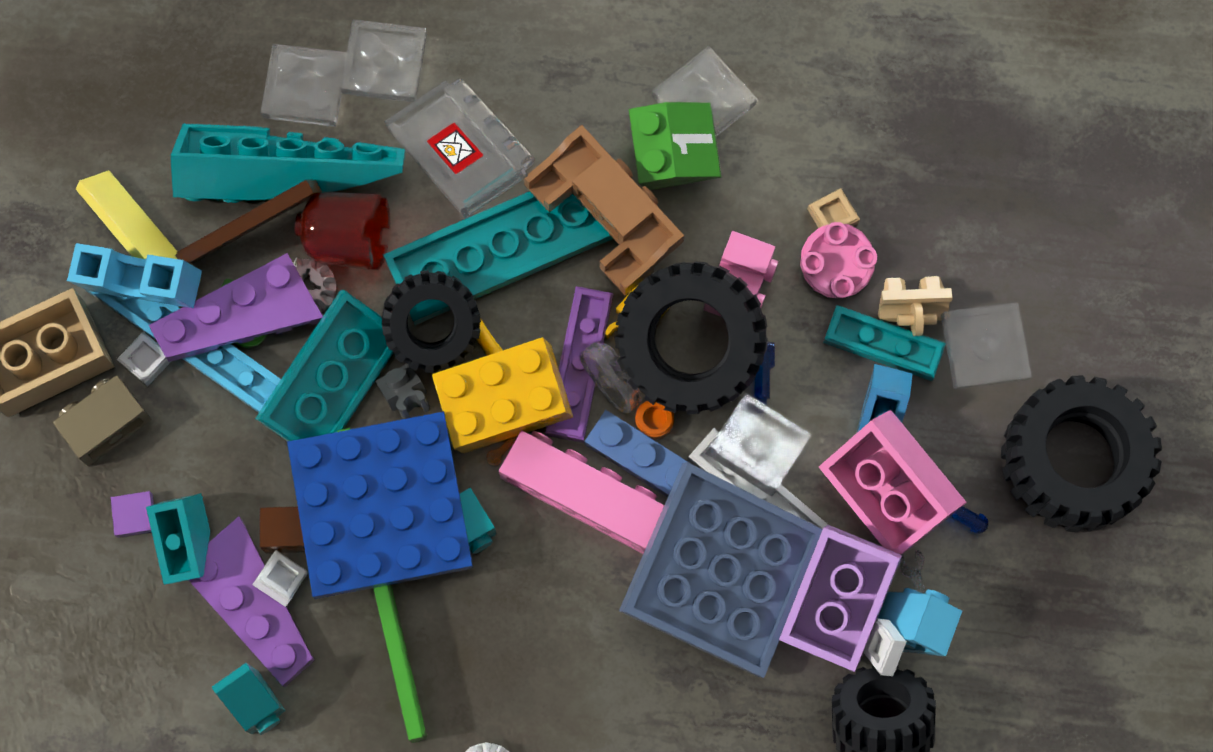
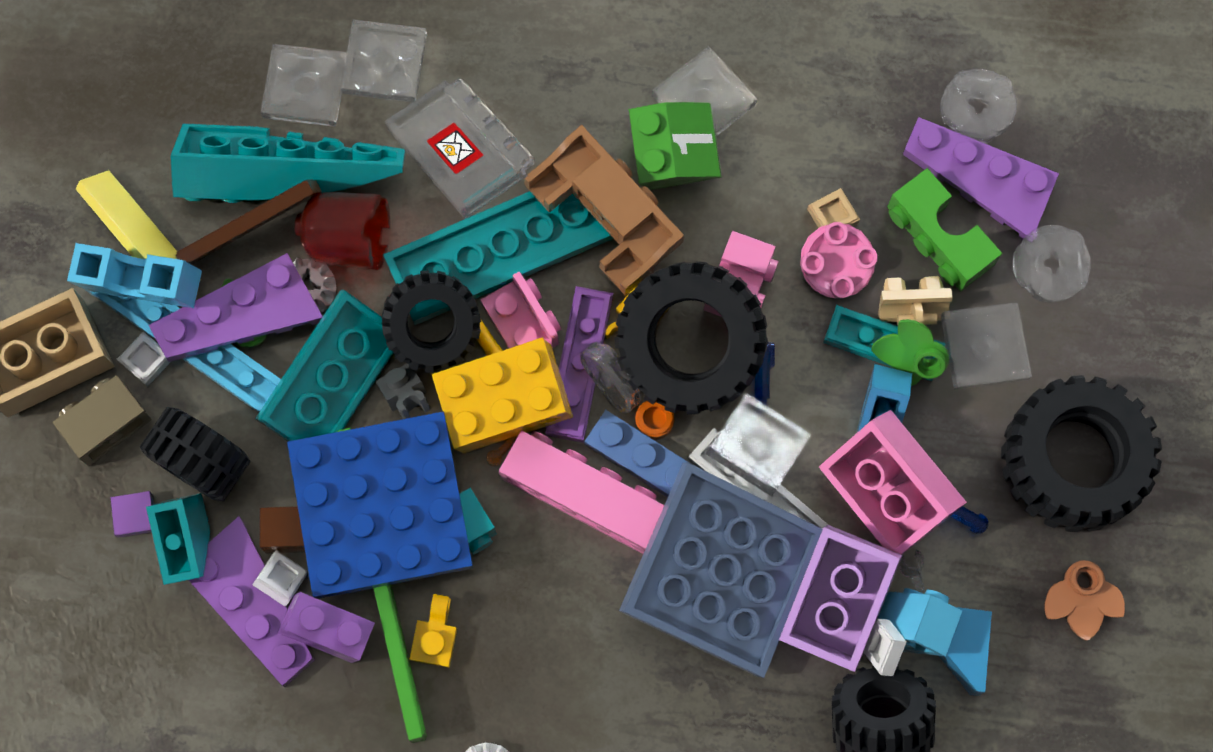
teal slope [212,663,286,735] -> none
none -> black tyre [140,407,251,501]
none -> medium lavender brick [278,592,375,663]
none -> yellow plate [409,594,458,668]
none -> bright pink bracket [480,271,561,349]
none -> bright green plate [871,319,949,386]
none -> bright green arch [887,168,1002,292]
none -> medium lavender wing [903,117,1059,244]
none -> dark azure slope [939,607,992,696]
none -> clear plate [940,69,1017,143]
none -> clear plate [1013,225,1091,303]
none -> nougat plate [1044,560,1125,641]

